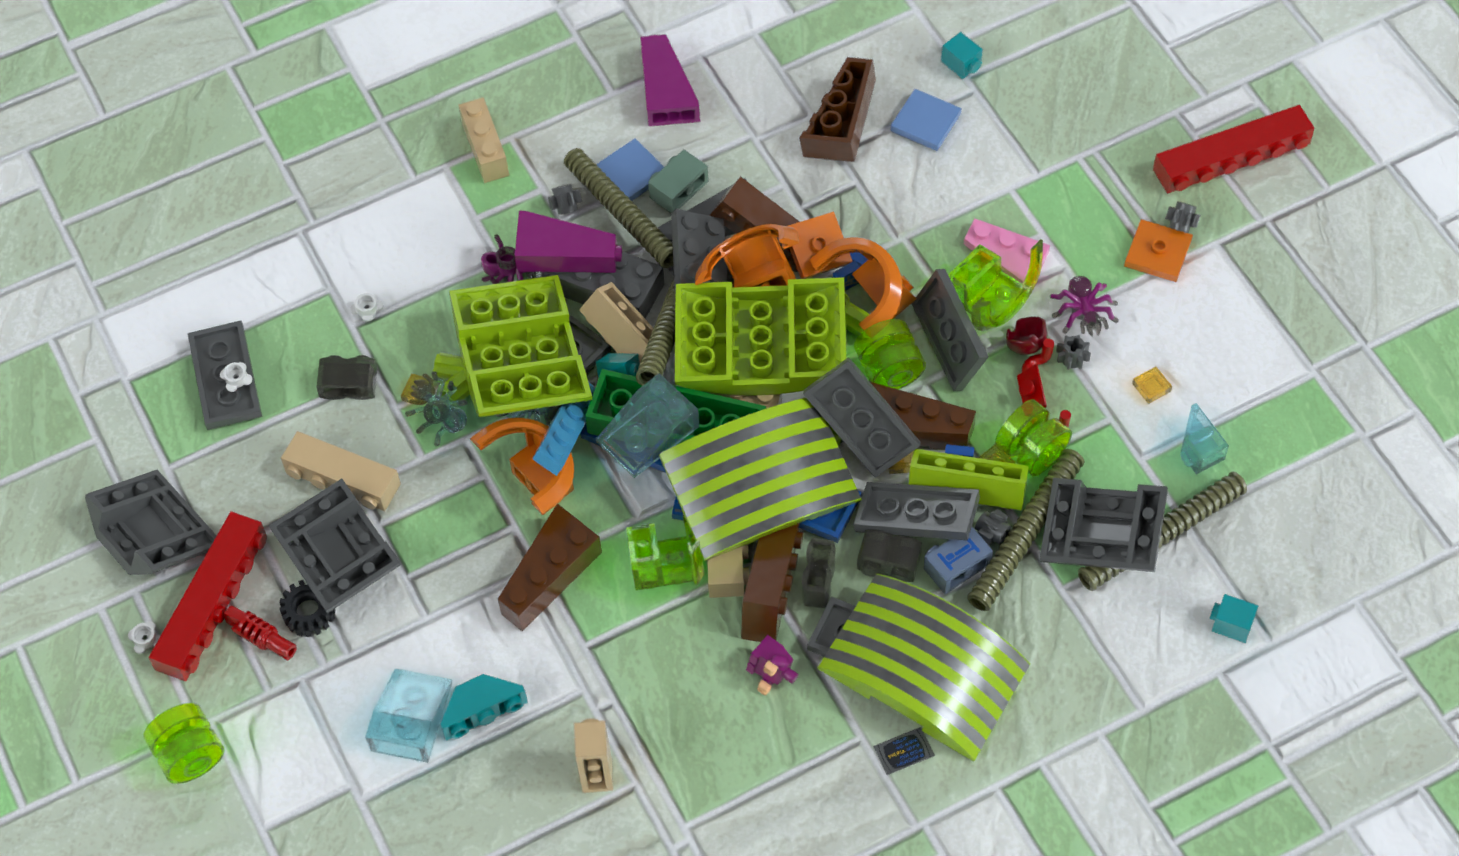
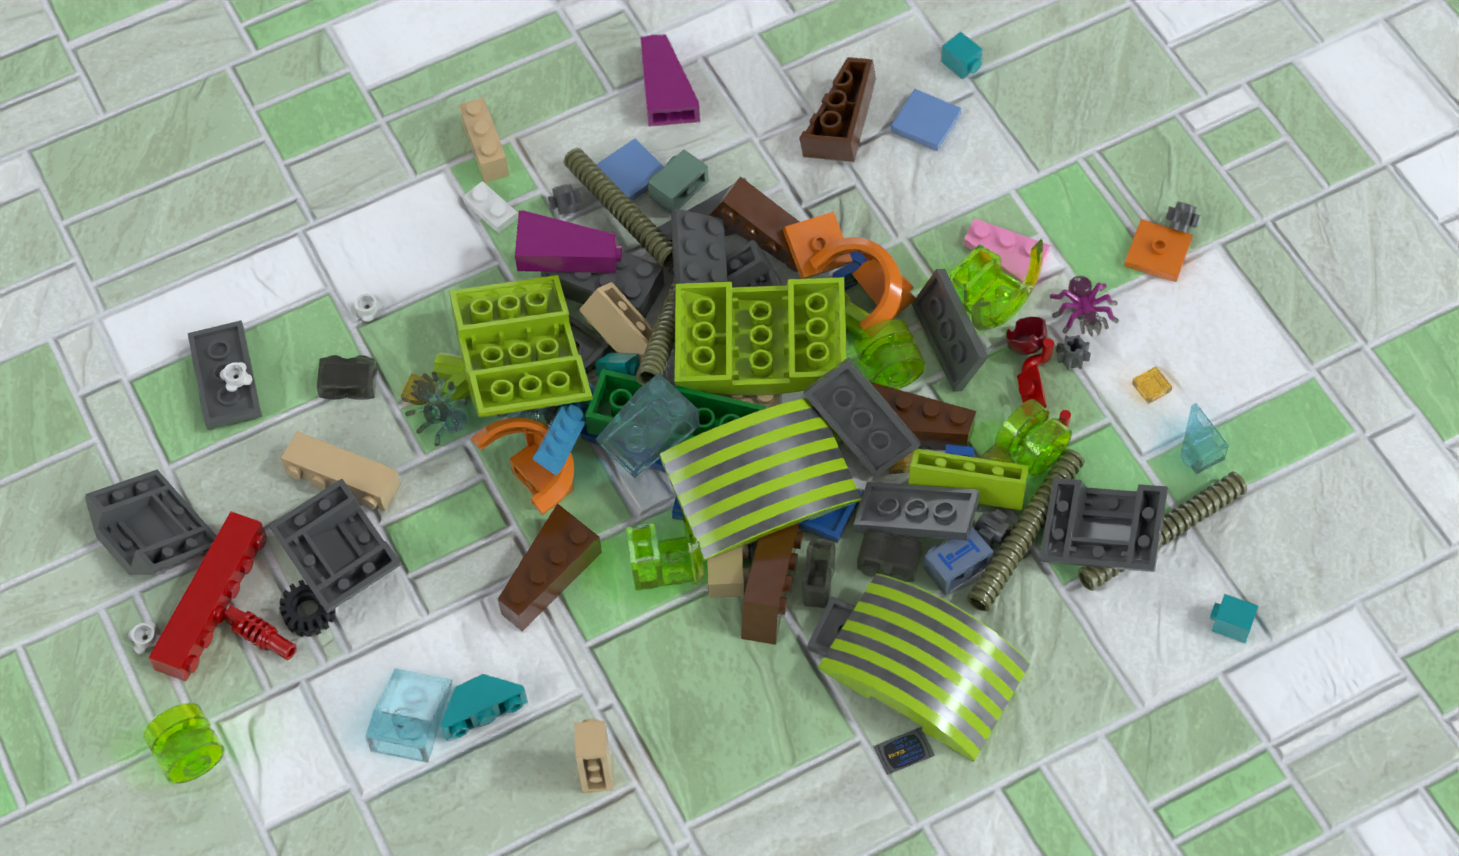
animal [481,234,541,284] -> none
orange piece [695,224,799,287] -> none
magenta piece [746,635,799,695] -> none
red brick [1153,104,1315,194] -> none
none -> white plate [462,181,518,234]

